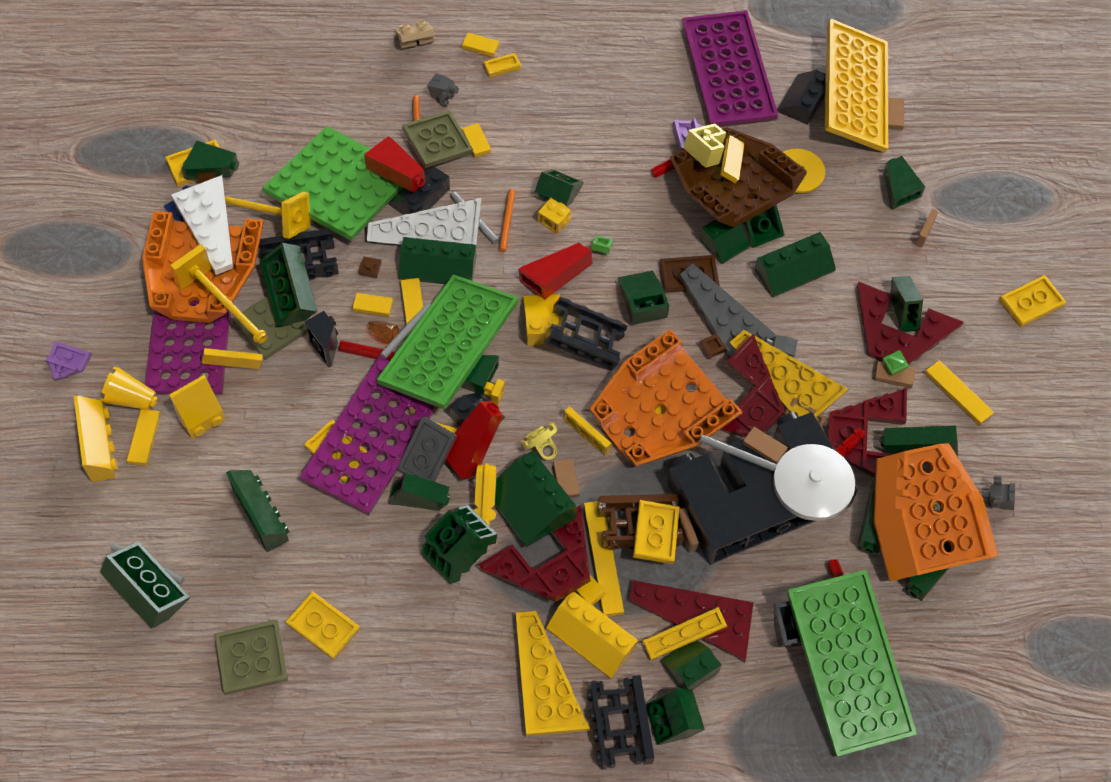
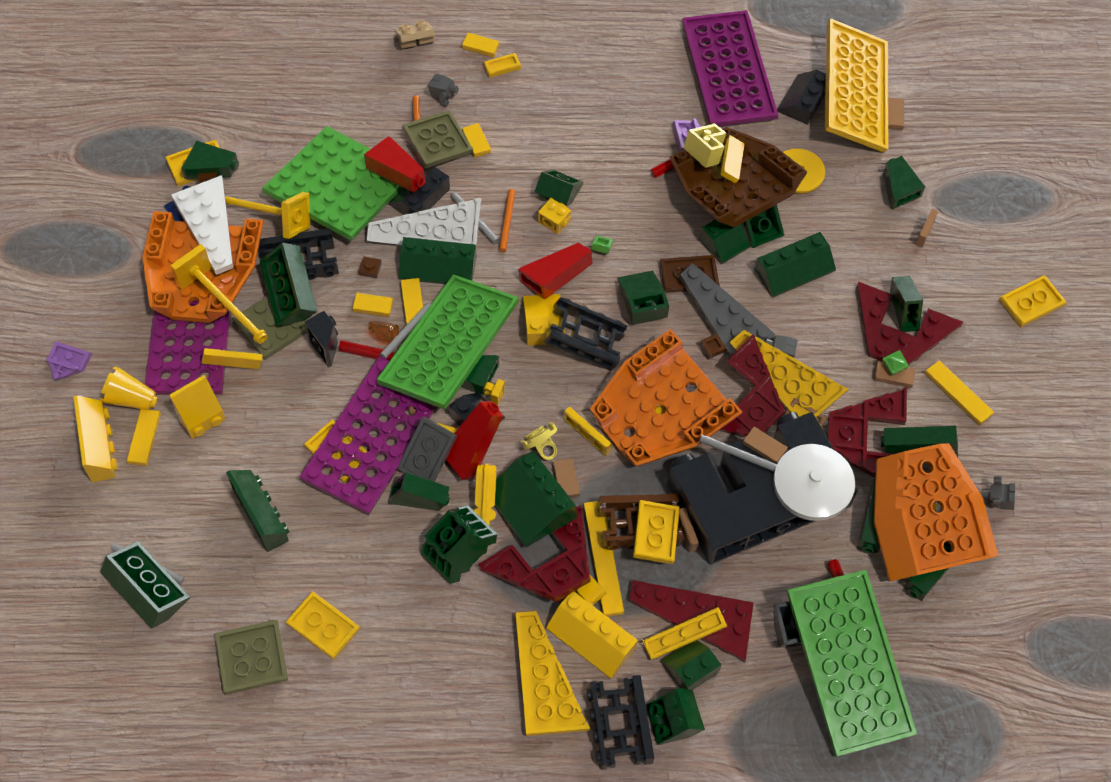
red axle [835,428,865,457] -> none

